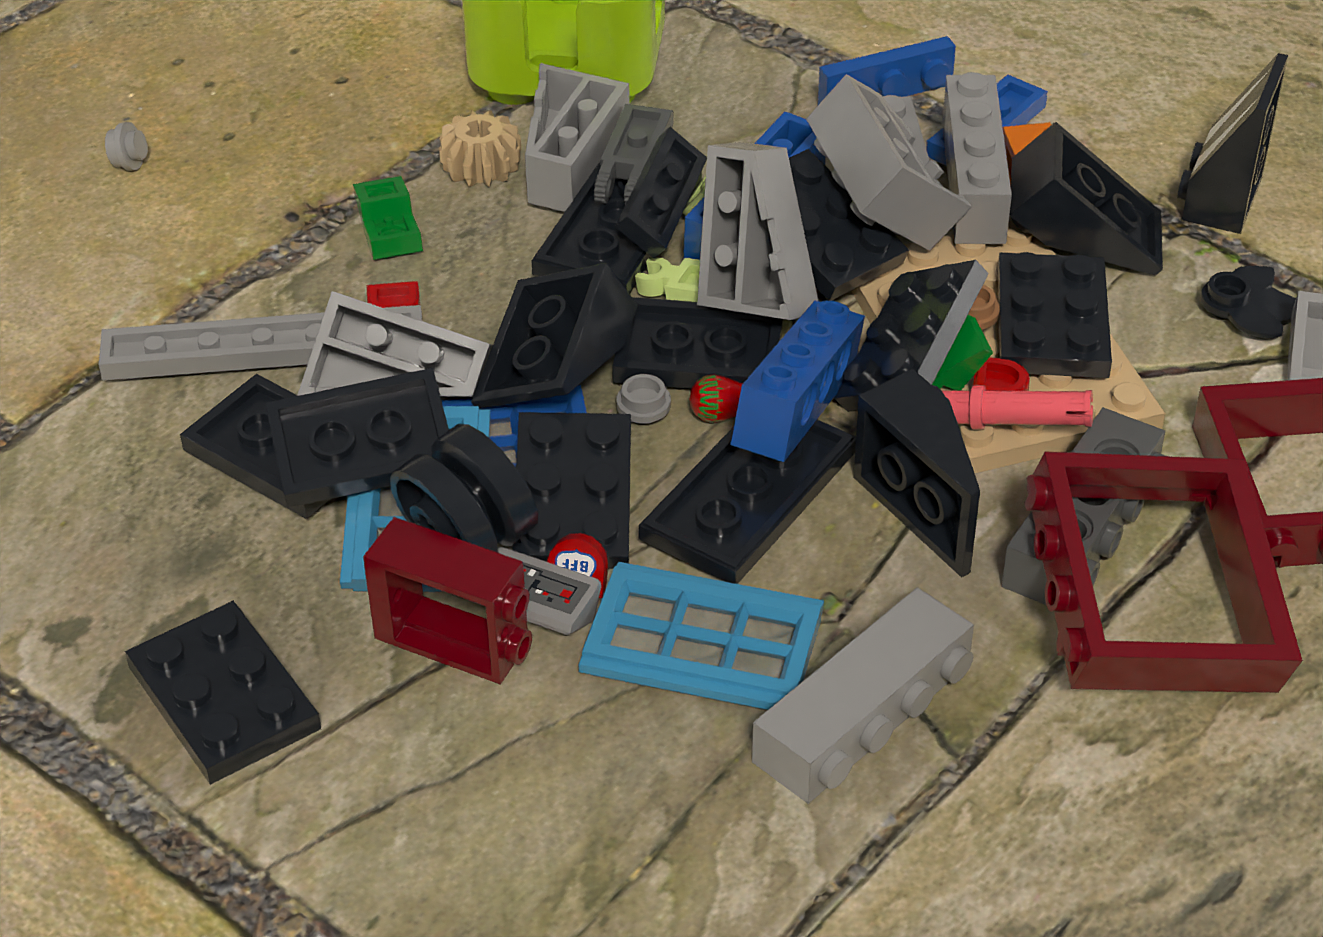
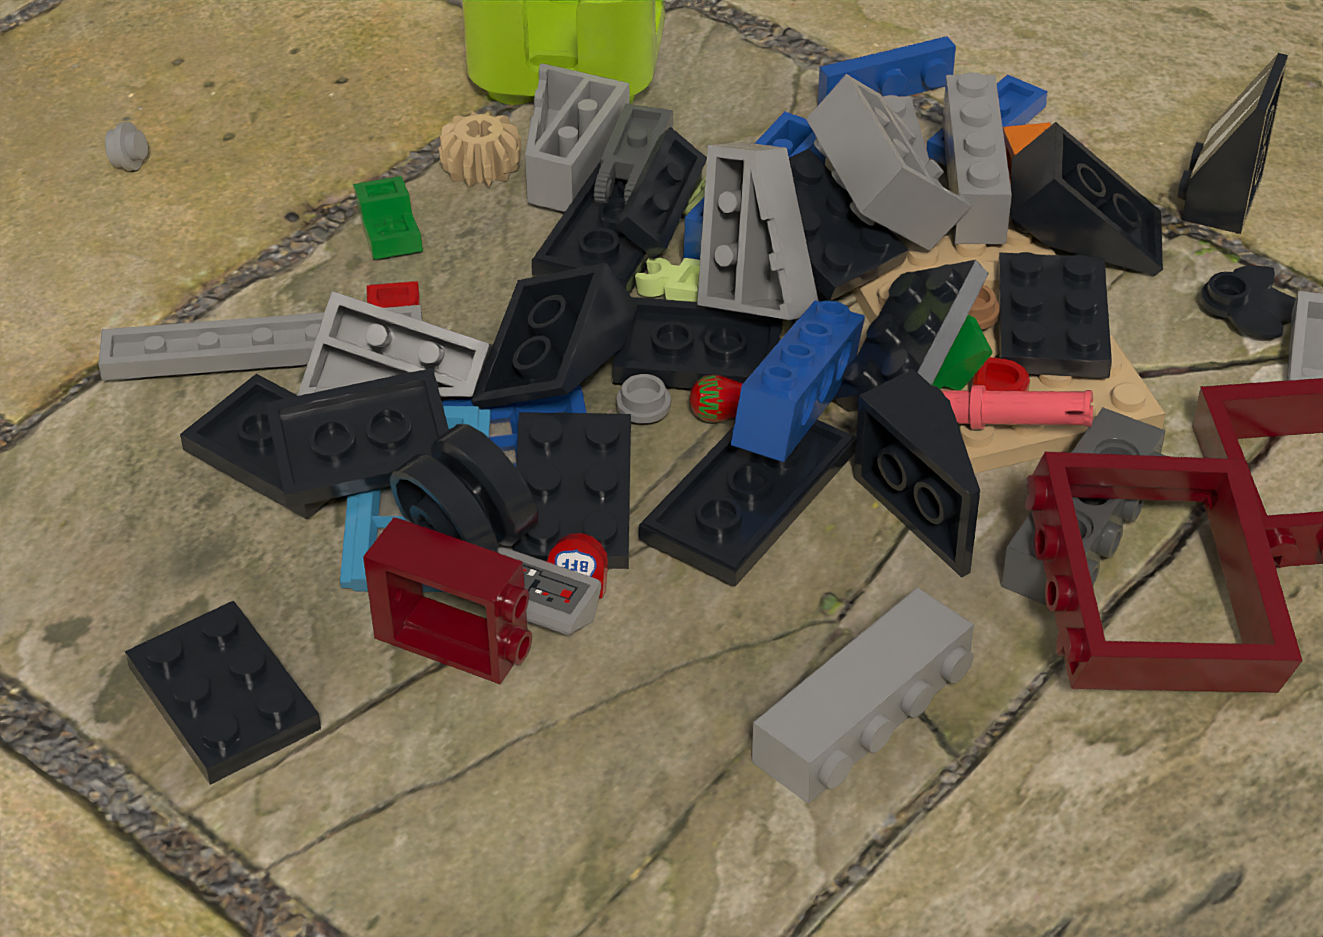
dark azure piece [579,562,824,710] -> none

